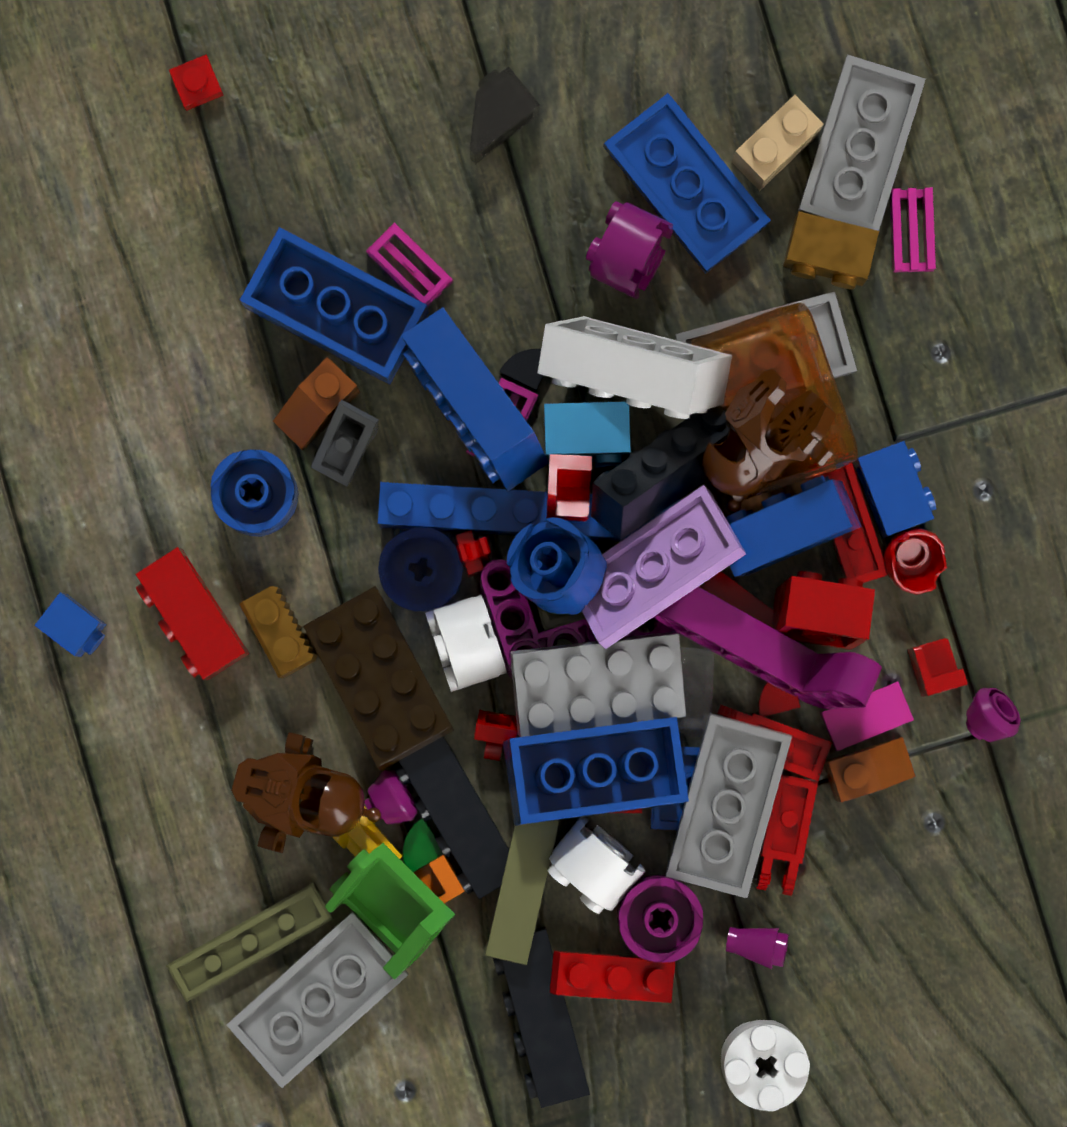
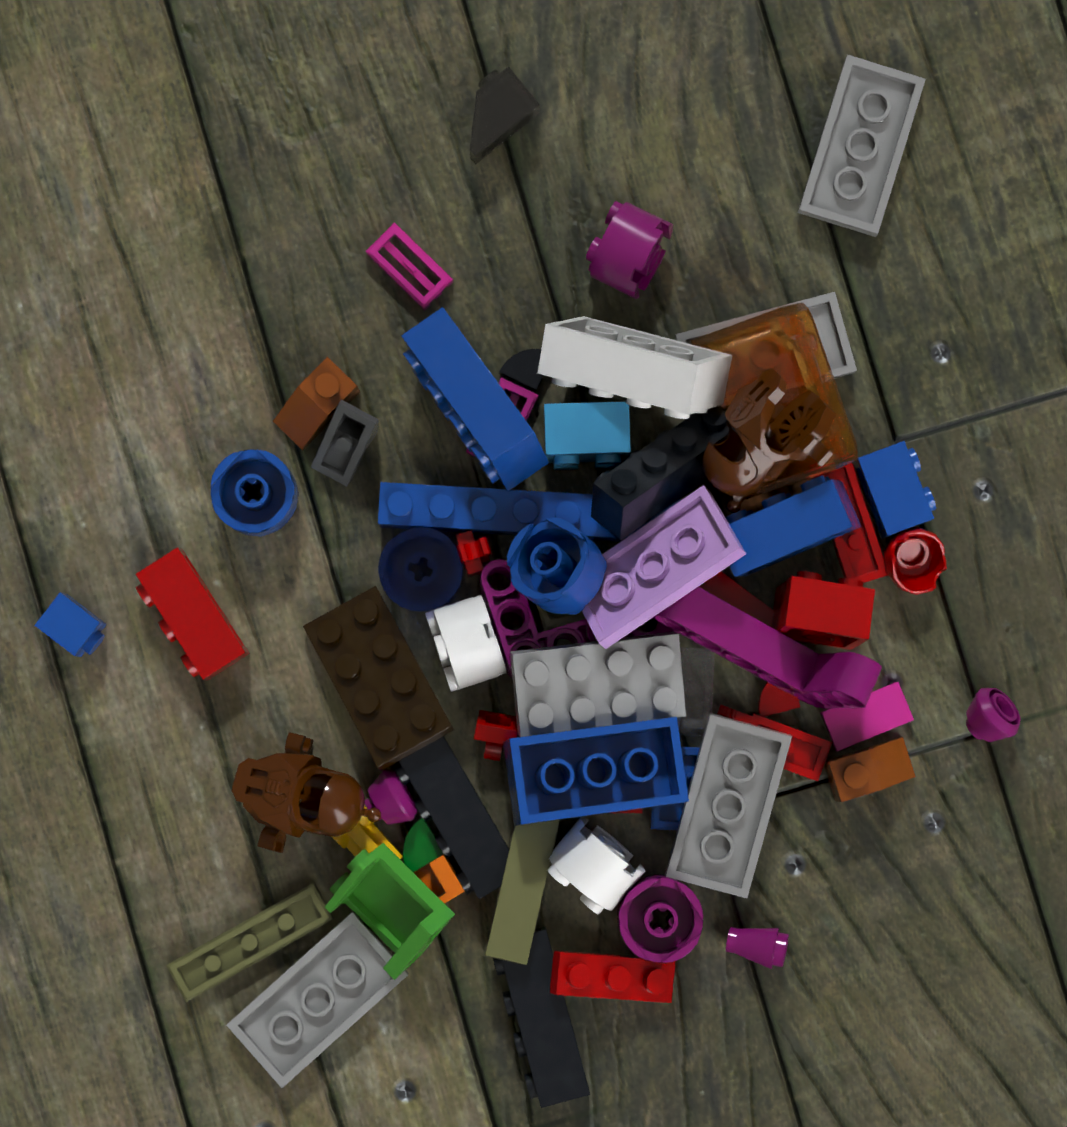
red plate [169,54,224,111] -> none
pearl gold brick [239,586,317,679] -> none
blue brick [240,227,429,385] -> none
red panel [546,454,592,521] -> none
blue plate [603,93,771,274] -> none
white brick [721,1020,810,1112] -> none
tan brick [732,95,824,191] -> none
red hinge [756,775,818,896] -> none
pearl gold brick [783,211,879,289] -> none
dark pink tile [890,187,936,272] -> none
red panel [907,638,968,697] -> none

